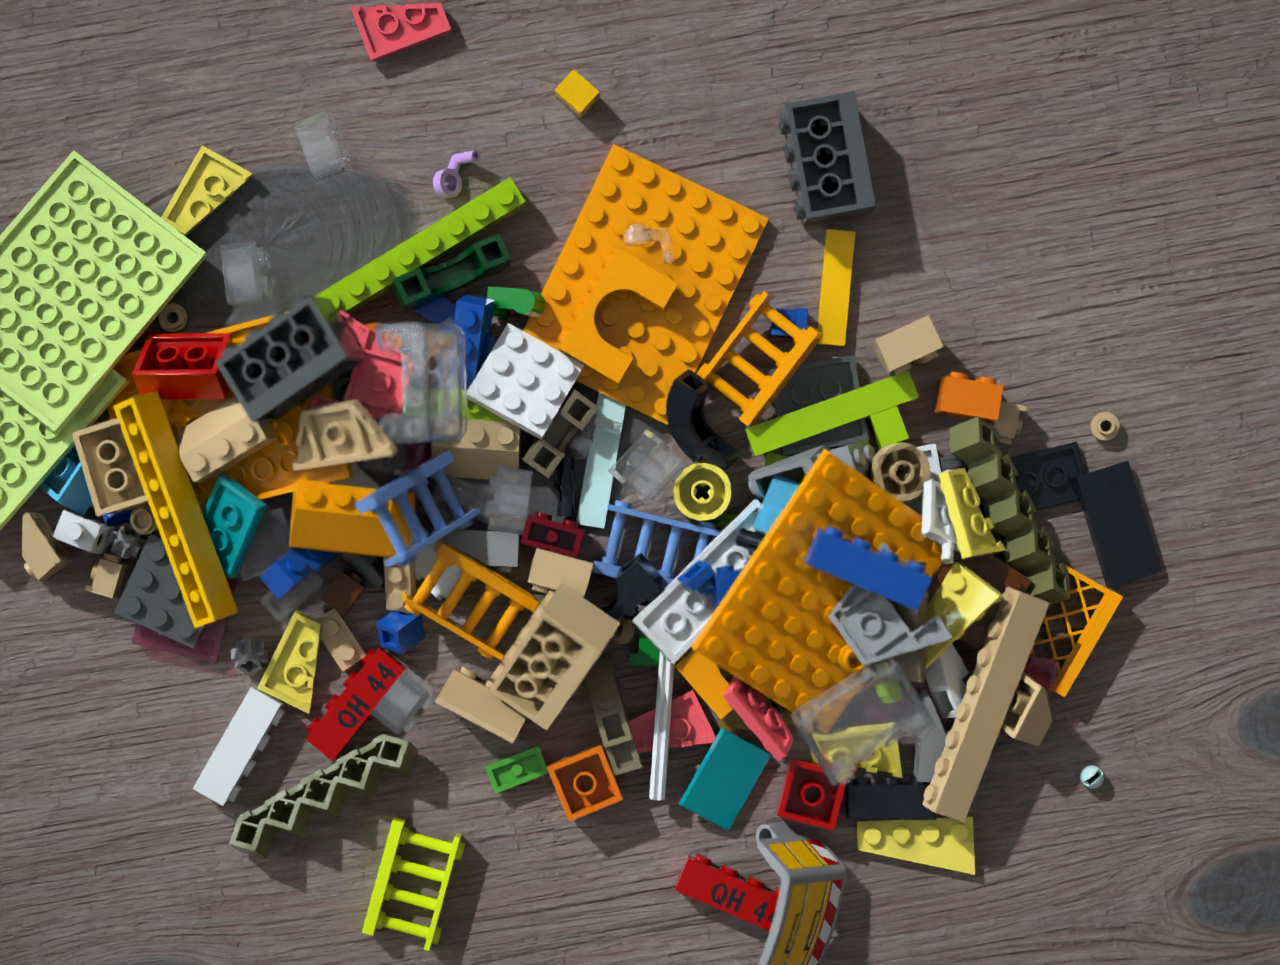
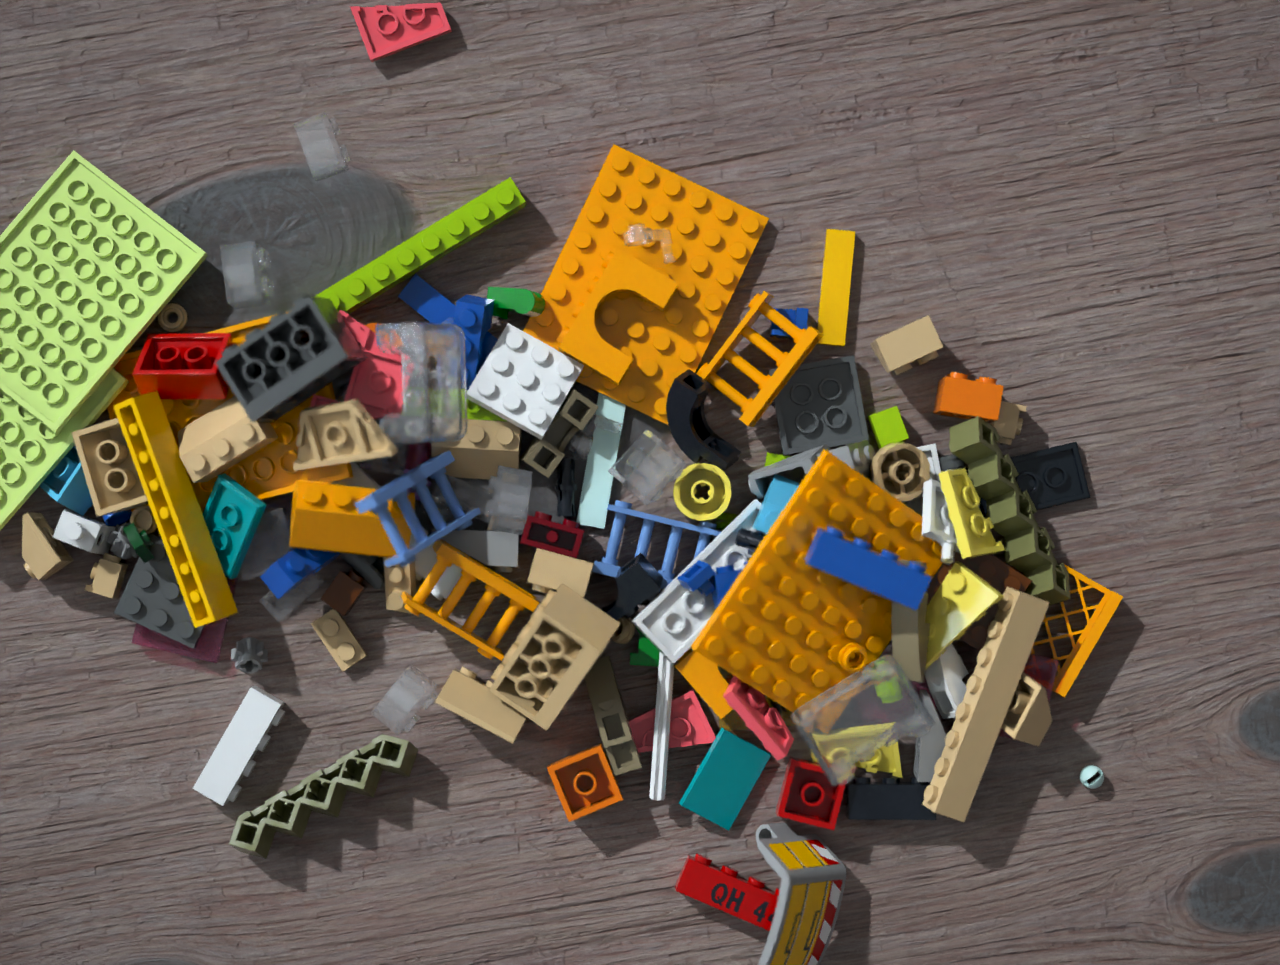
light yellow wing [161,145,254,236] -> none
light yellow wing [257,610,322,714] -> none
red brick [306,647,408,761] -> none
neon yellow fence [362,817,465,951] -> none
blue panel [376,611,425,655] -> none
dark green arch [392,233,511,313] -> none
lavender plate [433,150,480,199] -> none
bright green plate [485,745,549,794] -> none
yellow panel [554,70,600,118] -> none
lime tile [745,370,919,457] -> none
dark grey brick [778,91,876,226] -> none
light grey wing [828,542,953,665] -> none
light yellow wing [856,816,975,875] -> none
black tile [1073,461,1162,588] -> none
tan plate [1090,412,1120,441] -> none
none -> dark green plate [123,523,155,563]

